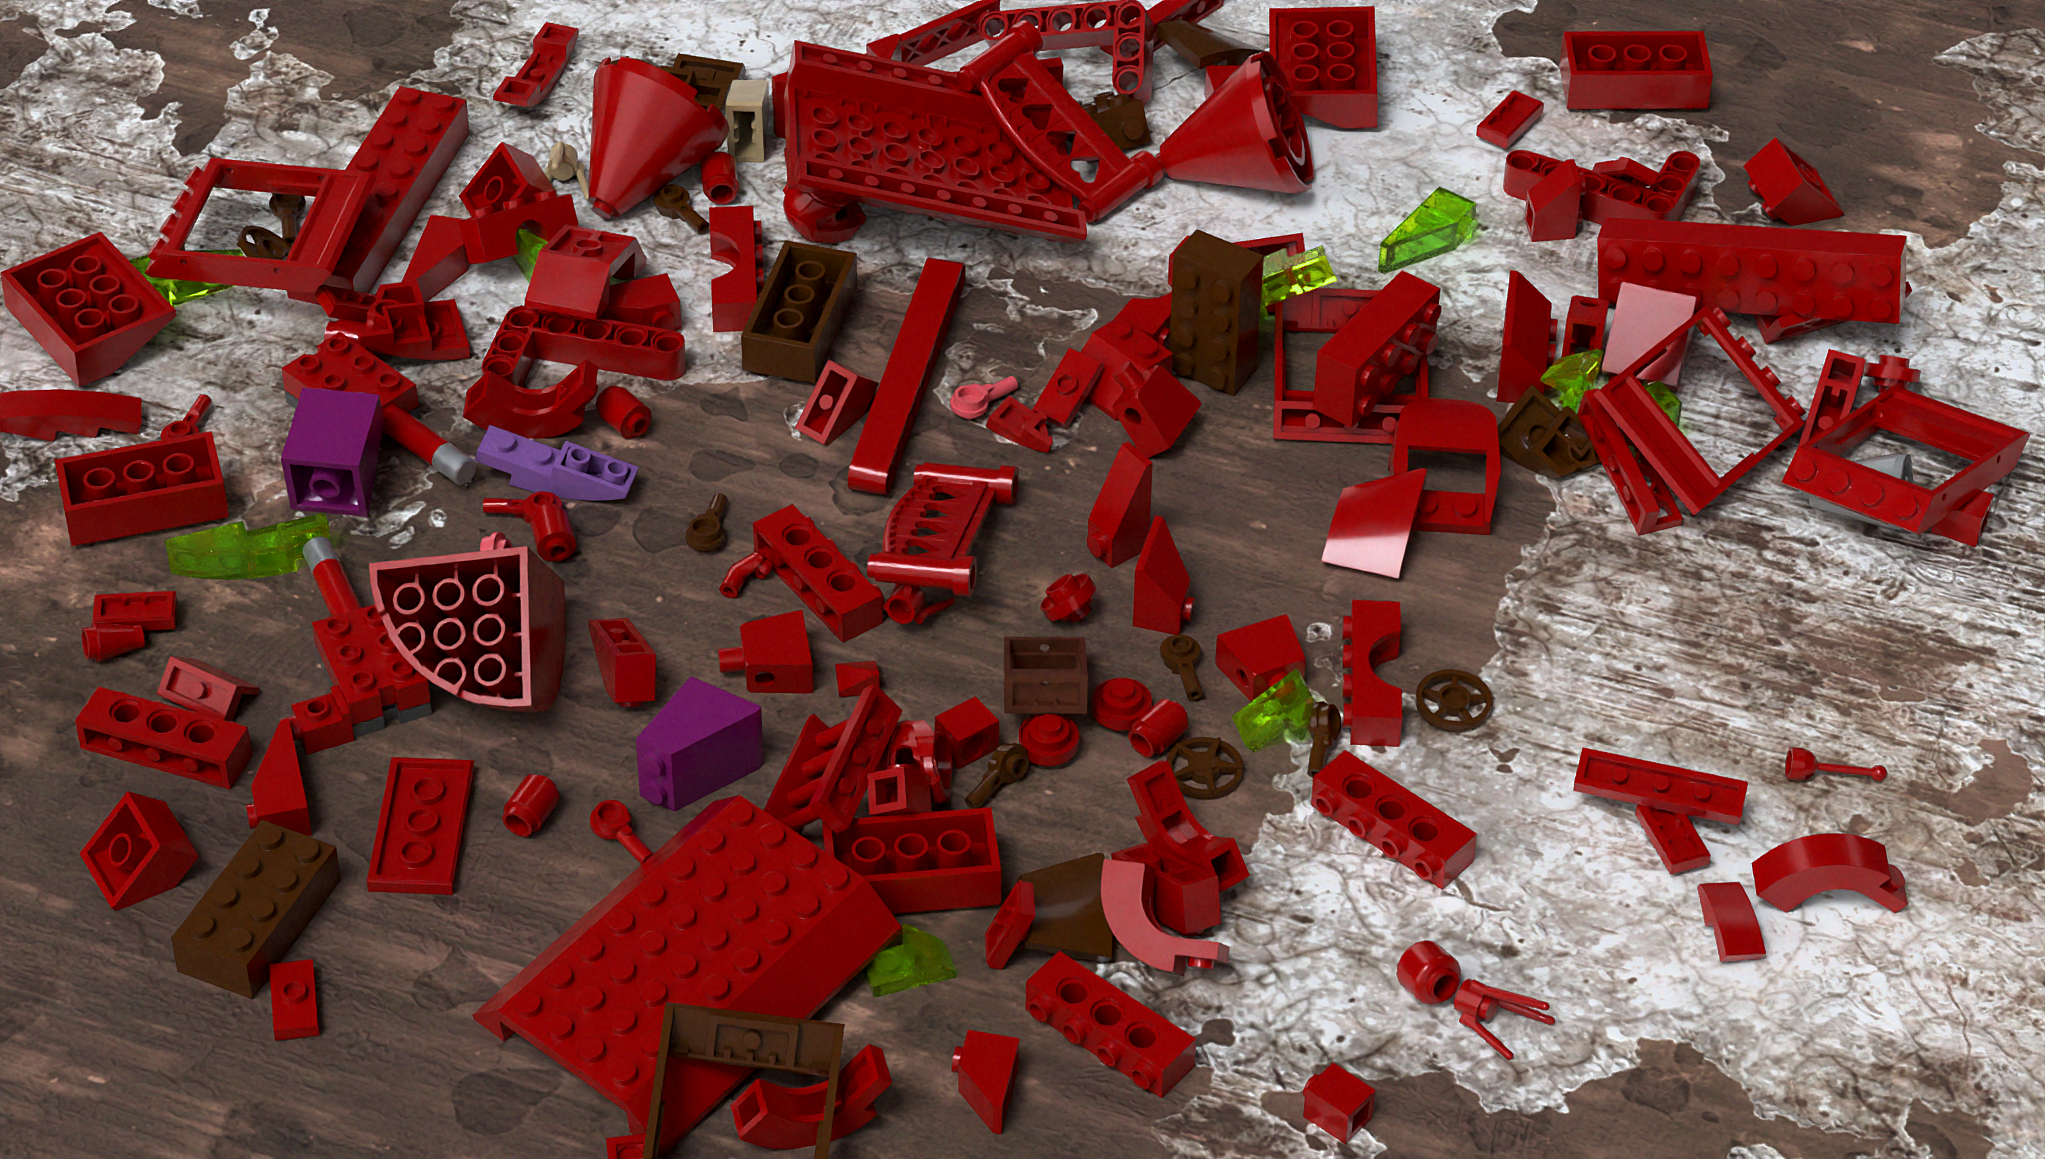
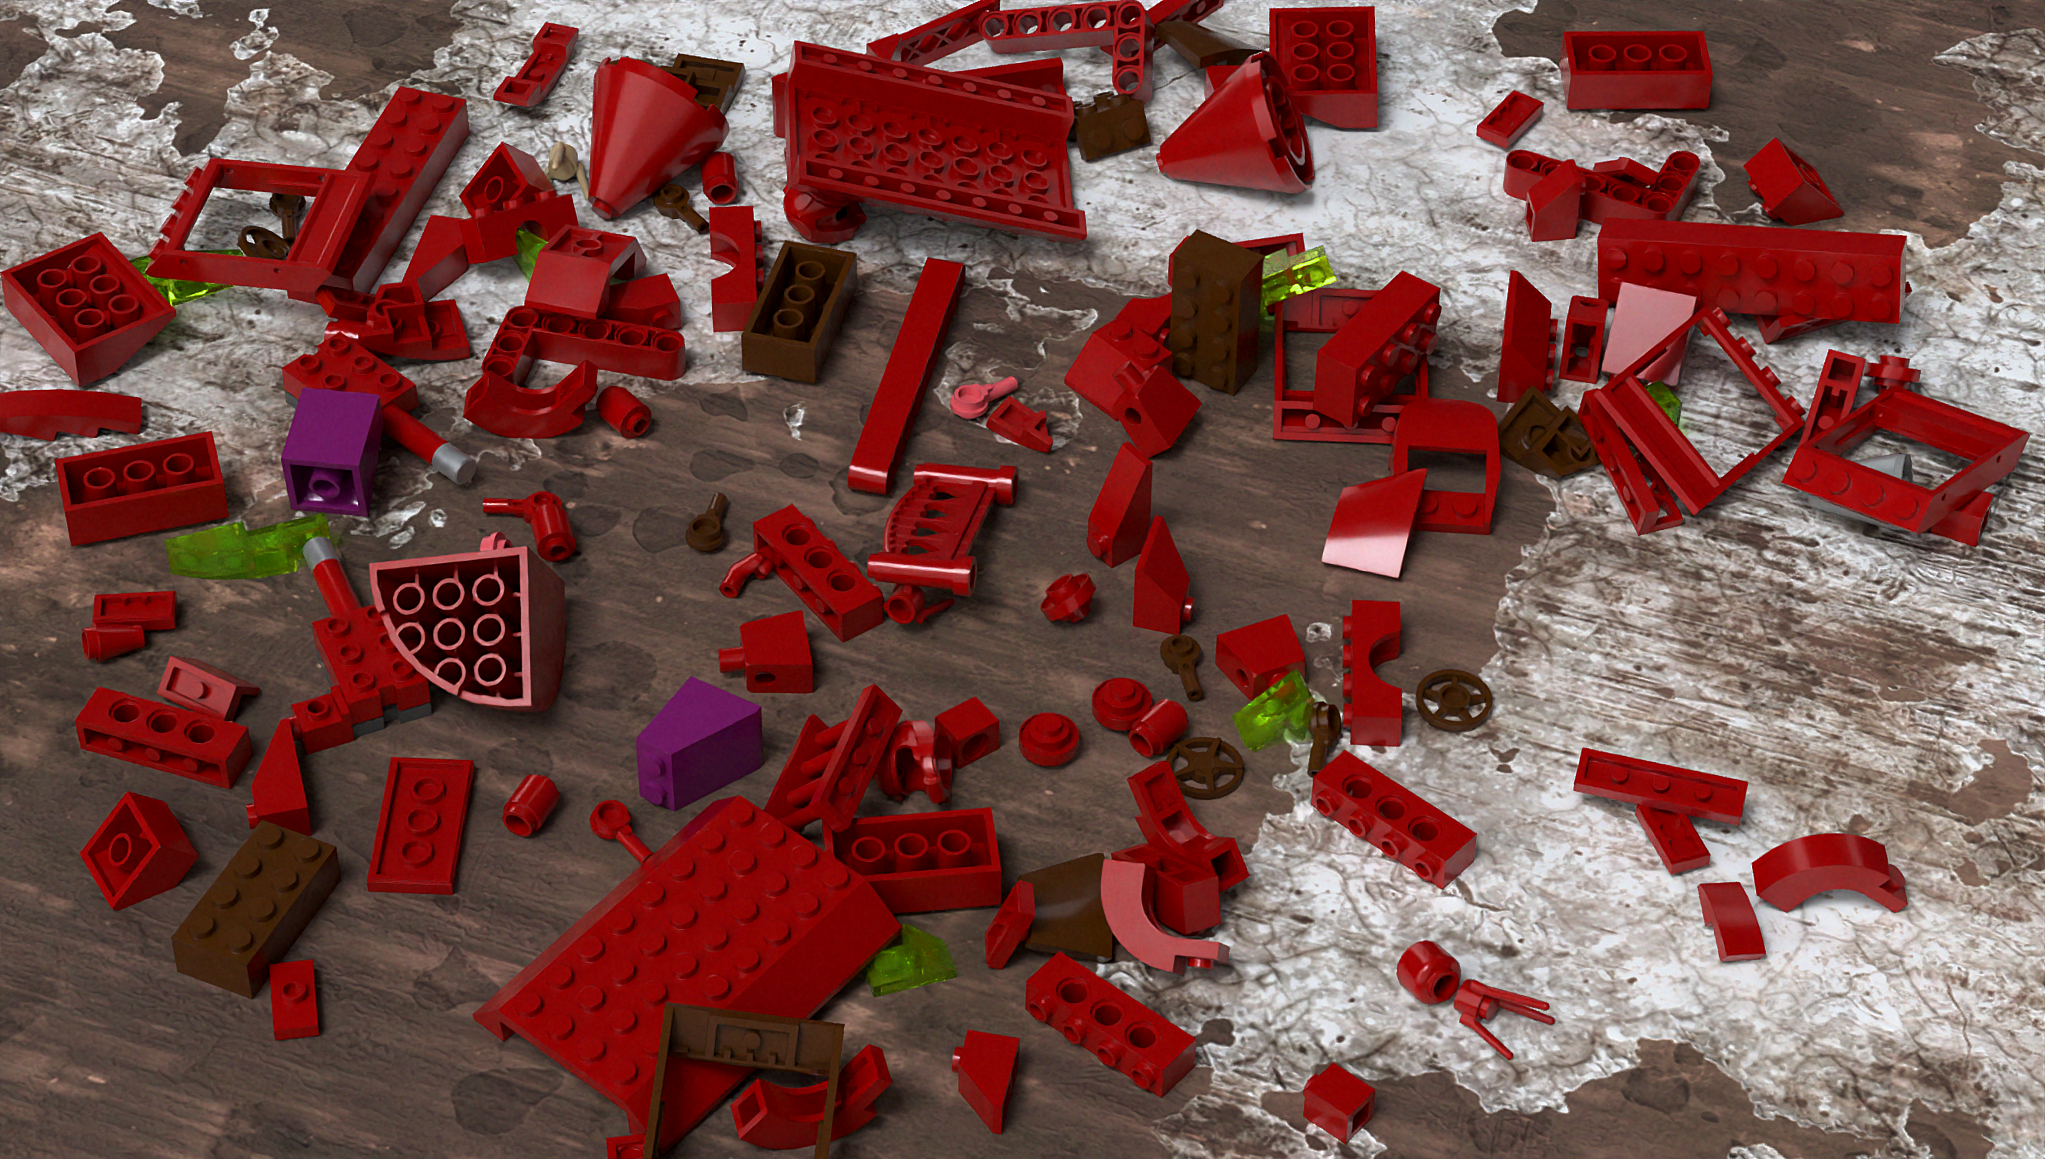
red plate [160,394,212,440] -> none
medium lavender slope [475,425,639,501] -> none
red slope [588,618,656,707] -> none
tan slope [726,80,769,163] -> none
red slope [795,359,879,446] -> none
red slope [835,660,880,697] -> none
red brick [867,764,932,817] -> none
red piece [957,20,1163,223] -> none
reddish brown plate [965,743,1029,809] -> none
copper window [1004,637,1088,714] -> none
red plate [1032,348,1104,430] -> none
clear neon green slope [1378,186,1478,274] -> none
clear neon green slope [1540,349,1604,414] -> none
red hinge [1785,746,1887,781] -> none

